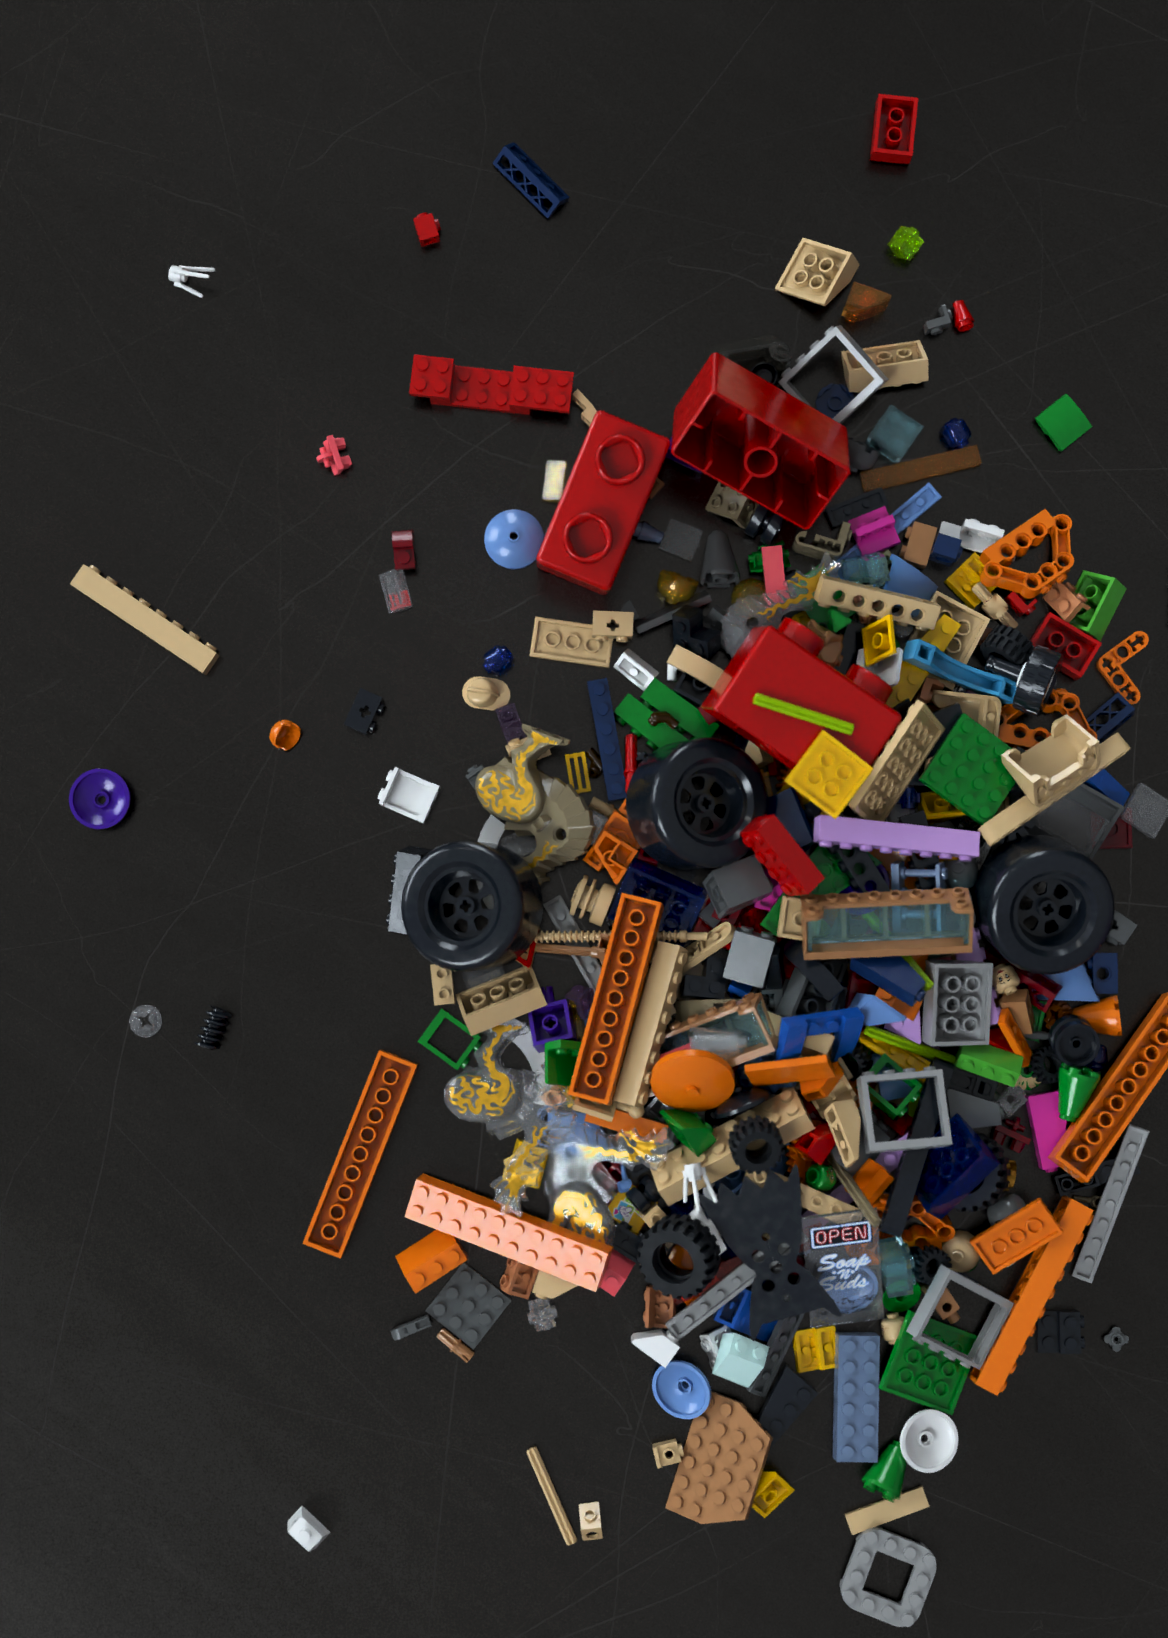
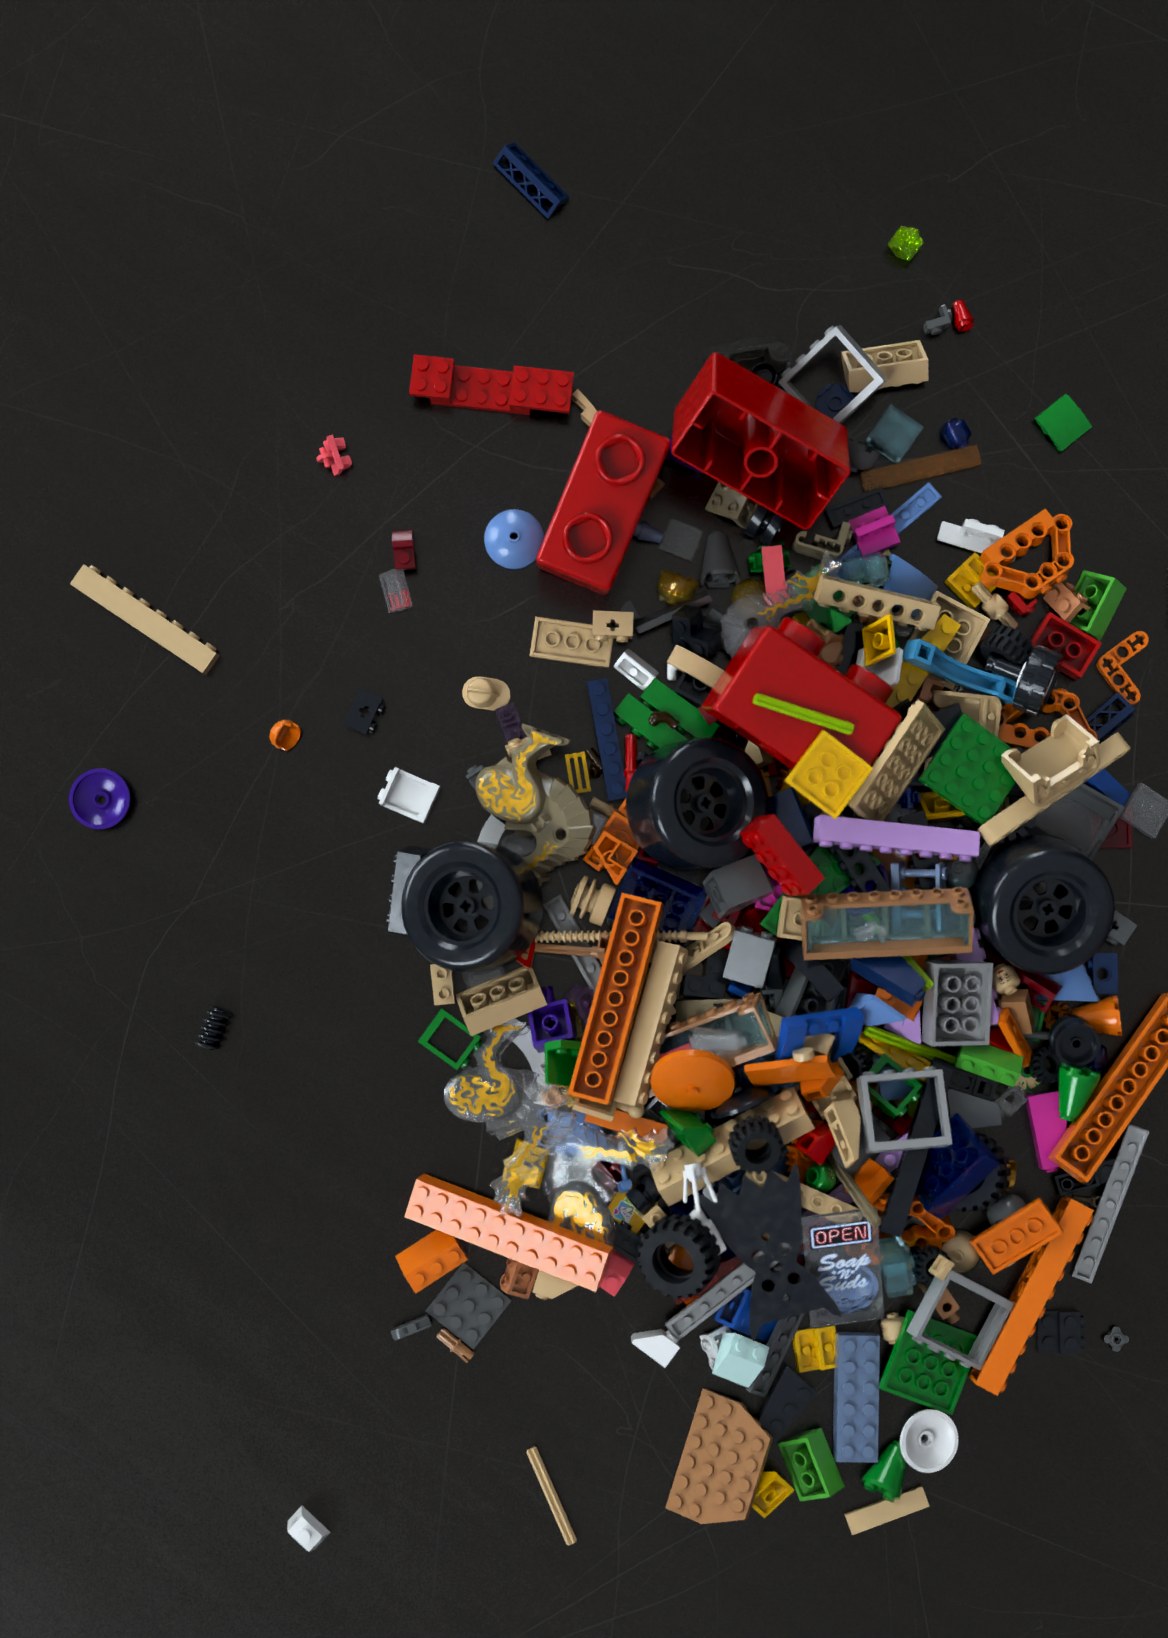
clear gear [129,1005,162,1037] -> none
white plant [168,265,215,298] -> none
orange brick [302,1050,419,1259] -> none
red brick [413,213,441,247] -> none
clear blue head [483,645,514,675] -> none
clear brick [527,1298,558,1332] -> none
clear yellow slope [542,460,567,502] -> none
tan bracket [579,1502,603,1541] -> none
nougat bracket [643,1285,677,1329] -> none
medium blue dish [652,1360,711,1419] -> none
tan brick [652,1438,684,1469] -> none
tan slope [775,238,860,306] -> none
light grey plate [839,1526,936,1627] -> none
clear orange slope [842,281,892,322] -> none
red brick [870,94,918,164] -> none
green dish [882,1279,921,1313] -> none
medium nougat brick [899,521,937,570] -> none
dark blue brick [928,533,963,567] -> none
dark red hips [992,1116,1031,1153] -> none
none -> bright green slope [777,1428,845,1501]
none -> tan tile [792,1047,815,1062]
none -> clear bracket [853,920,887,944]
none -> tan tile [929,1254,955,1281]

